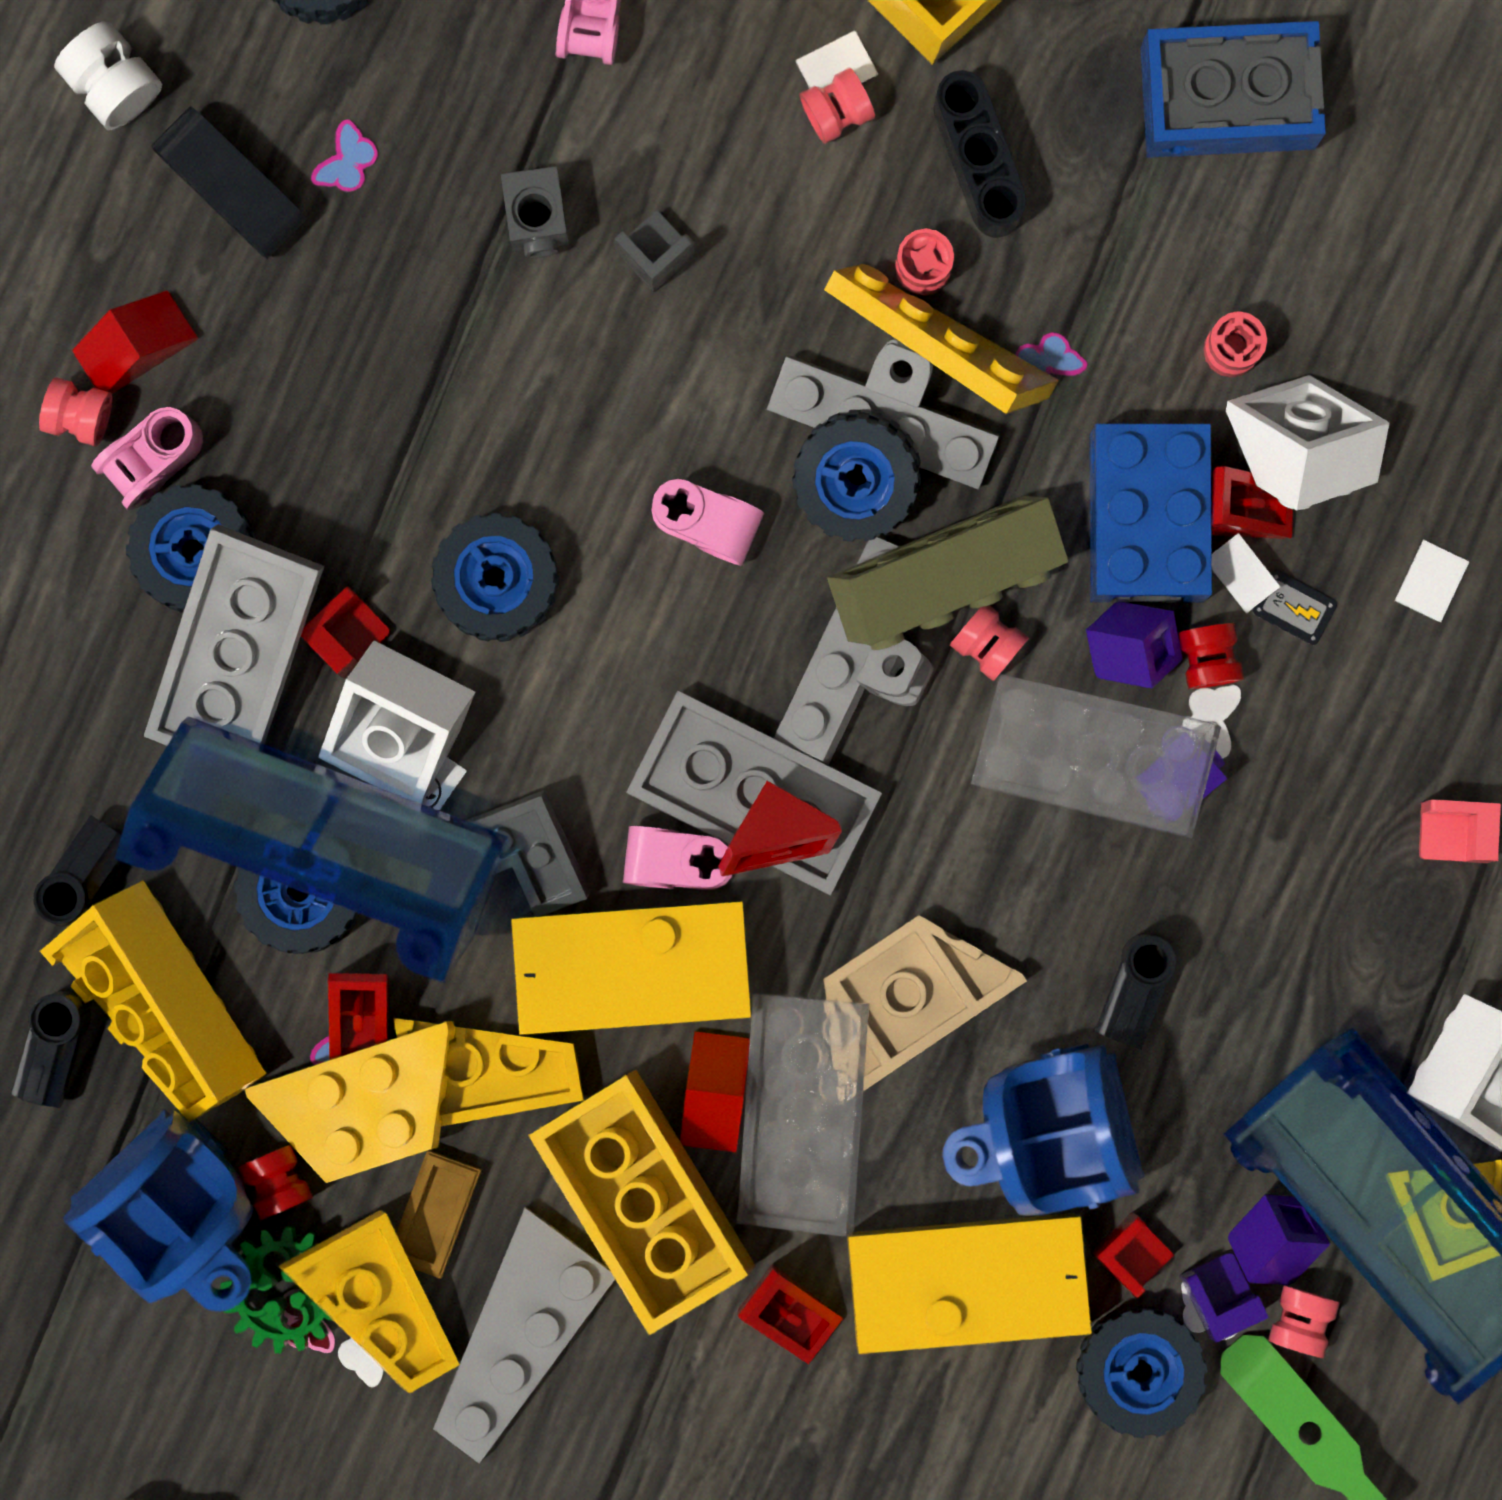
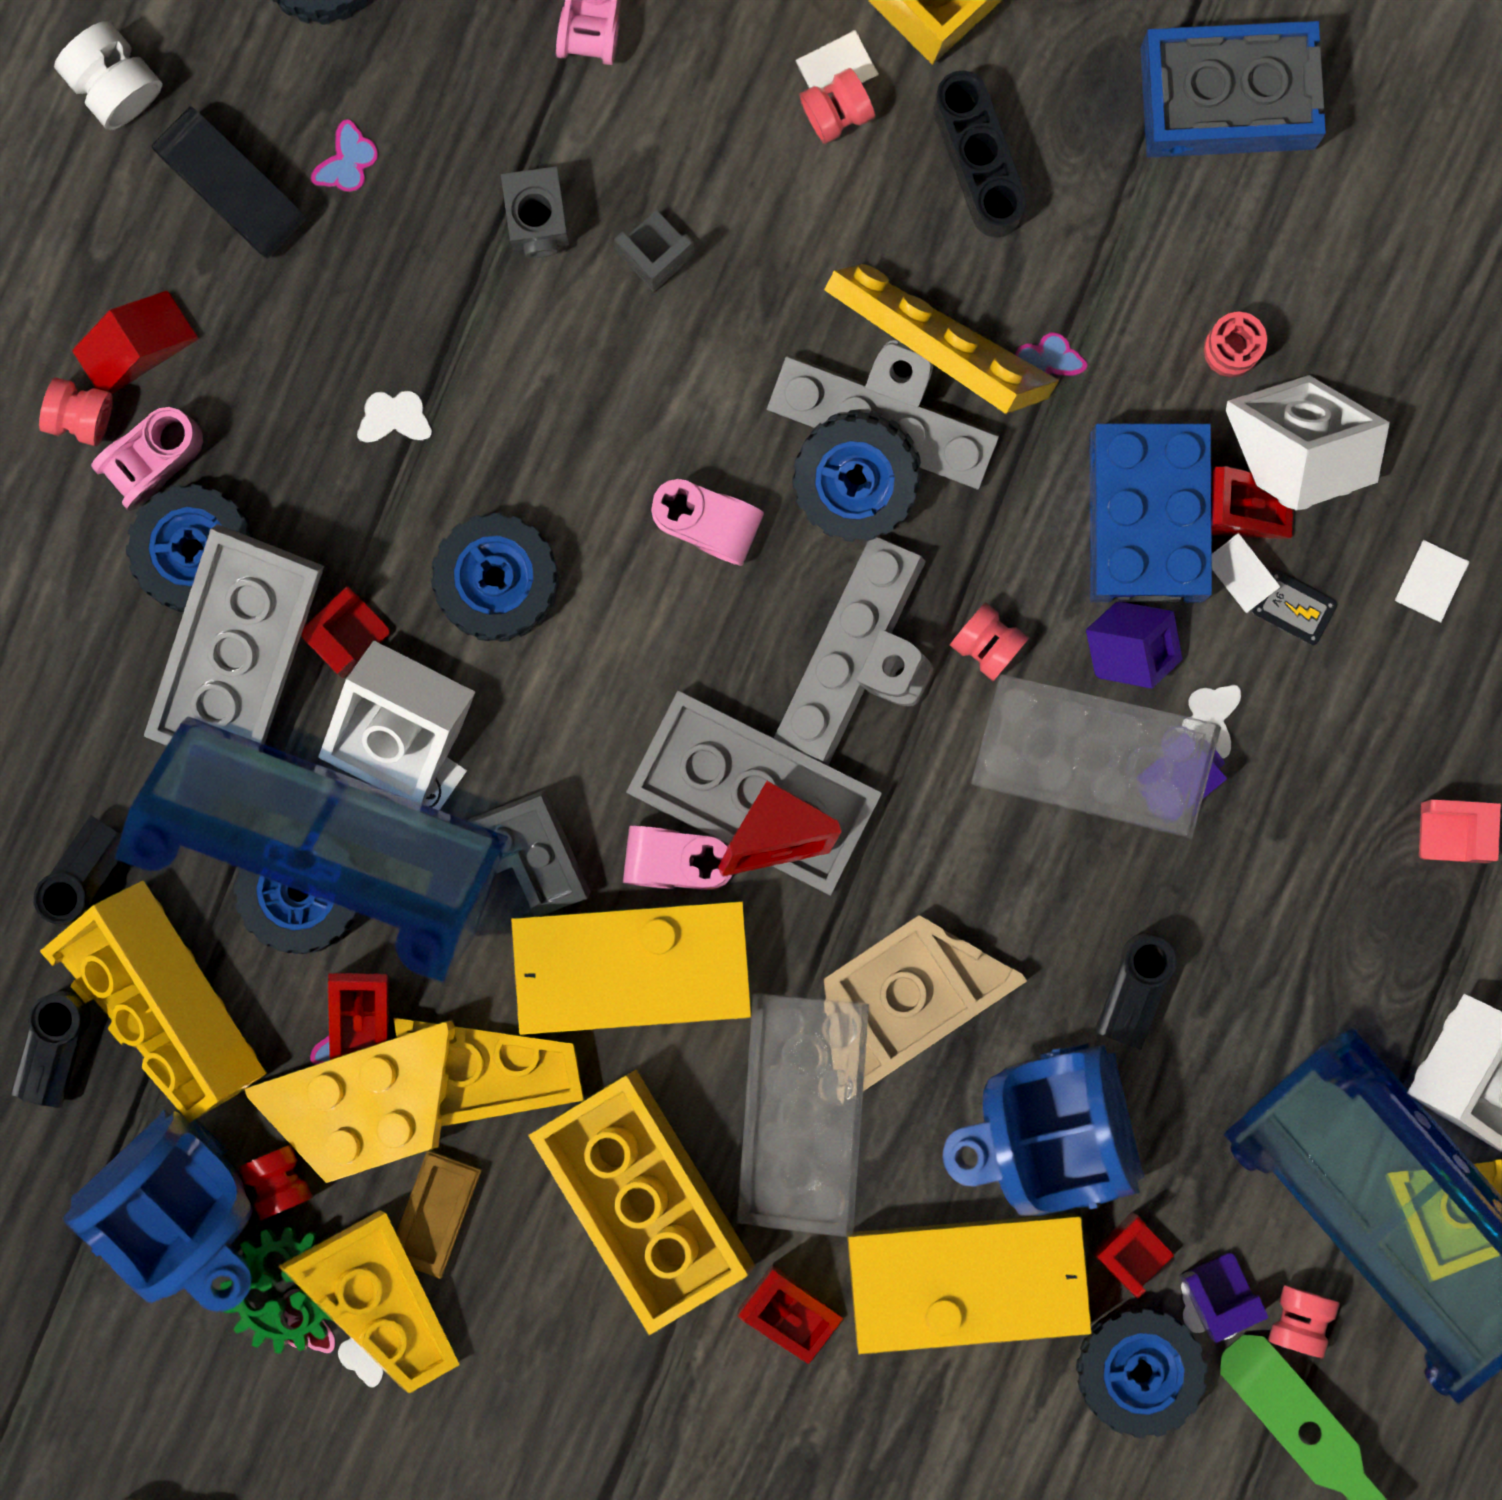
light grey wing [433,1206,615,1463] -> none
red slope [680,1031,751,1152] -> none
olive brick [827,496,1068,650] -> none
coral wheel [895,228,954,296] -> none
red wheel [1178,623,1245,690] -> none
dark purple panel [1228,1194,1330,1285] -> none
none -> white sticker [357,391,432,442]

